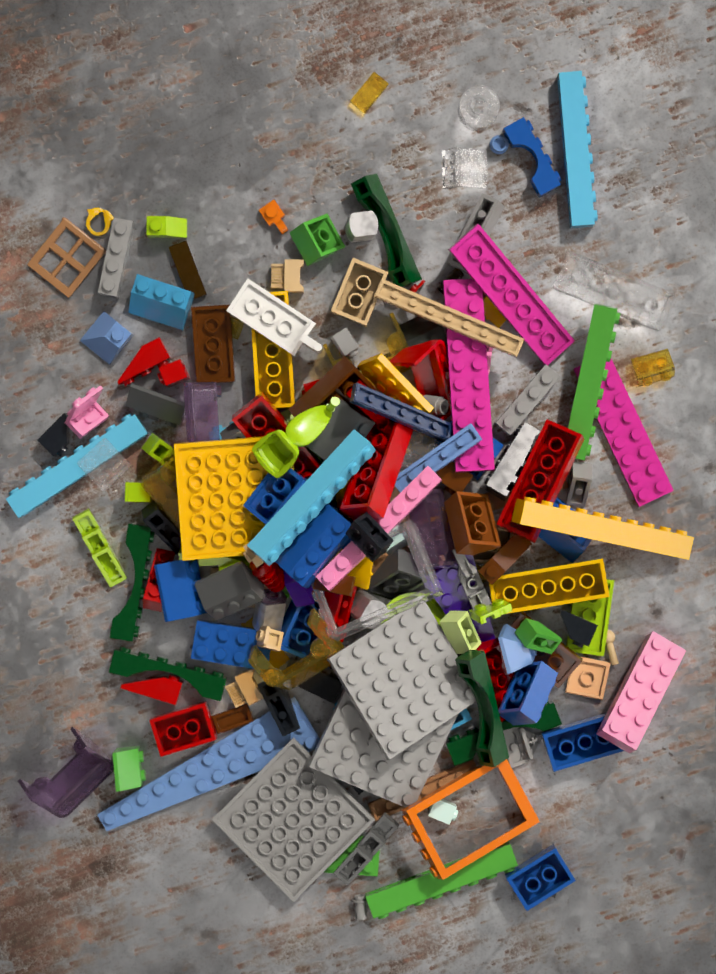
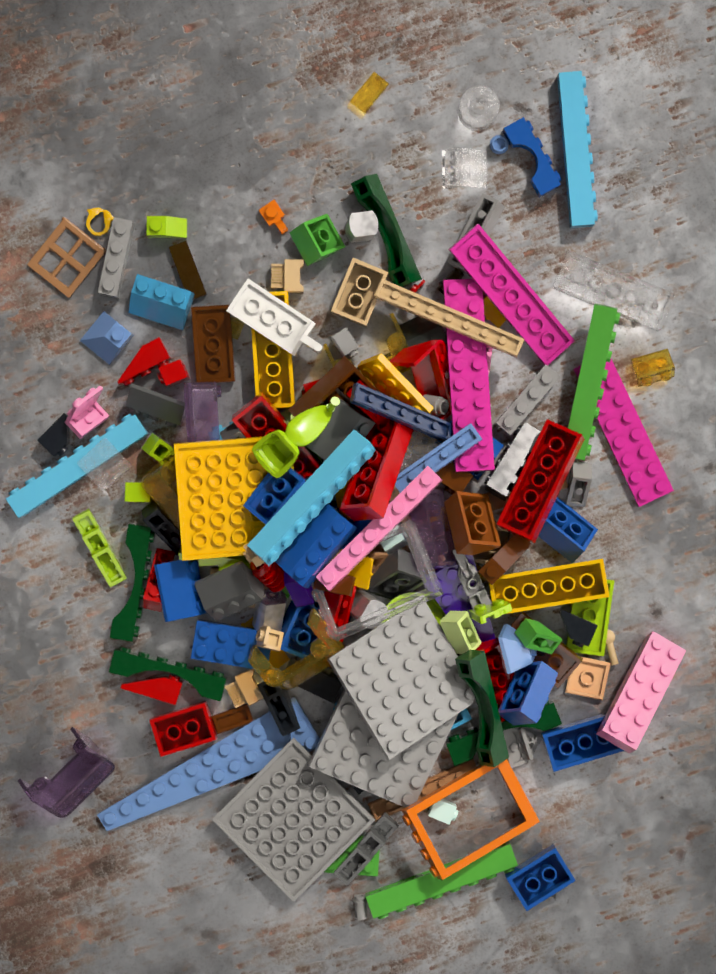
bright green slope [112,746,146,792] -> none
black brick [345,512,394,562] -> none
yellow brick [511,496,694,560] -> none

